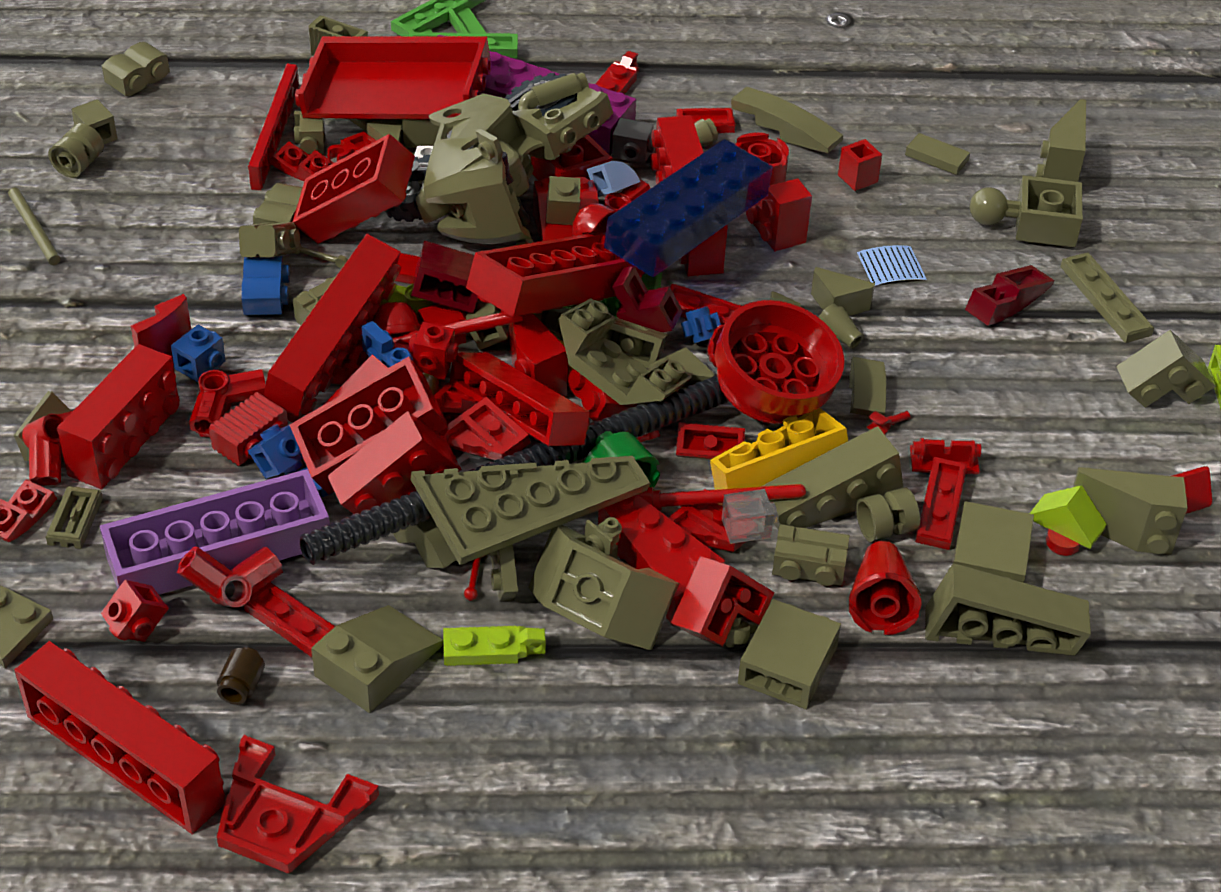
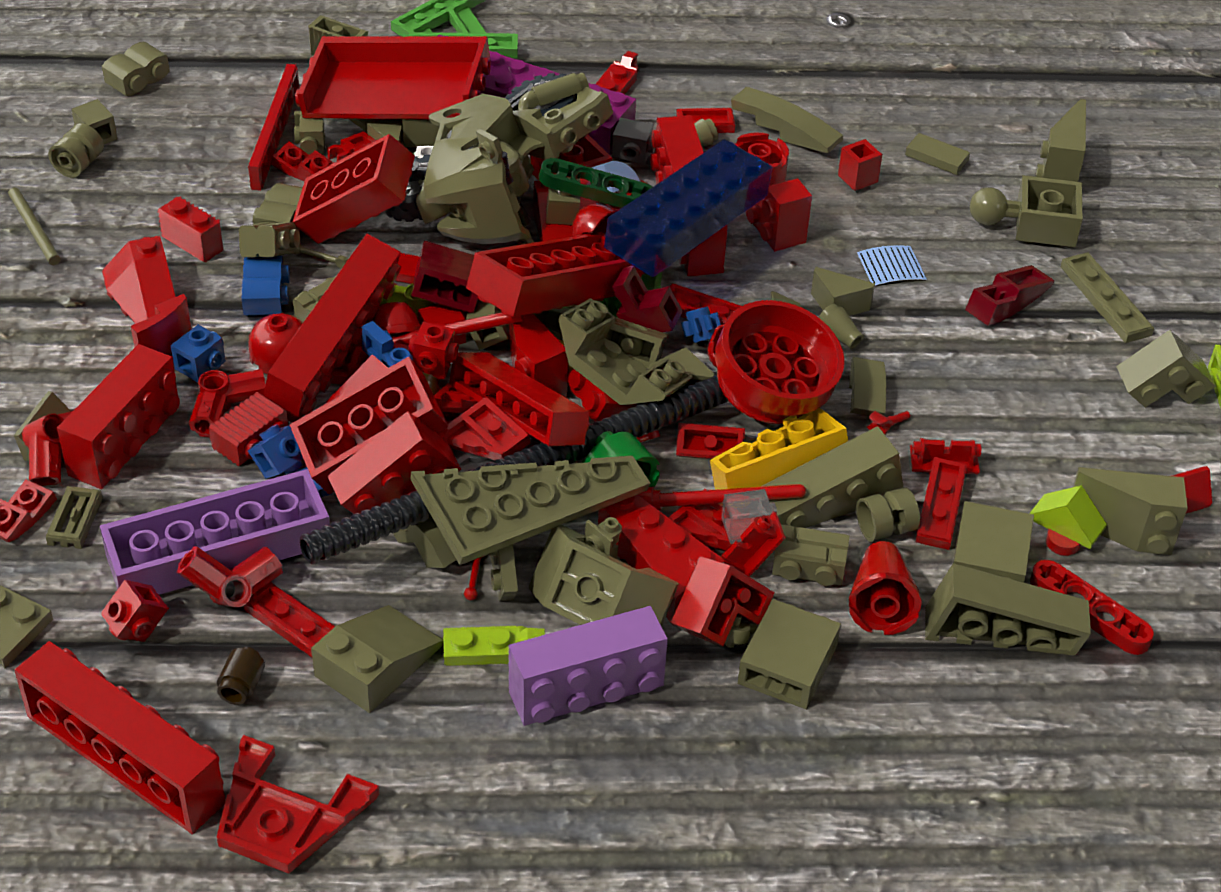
none -> red wedge [102,236,175,324]
none -> red brick [157,197,224,262]
none -> red cylinder [248,313,303,374]
none -> medium lavender brick [509,606,667,726]
none -> dark green beam [539,158,659,214]
none -> red hinge [721,511,786,577]
none -> red beam [1030,560,1154,655]

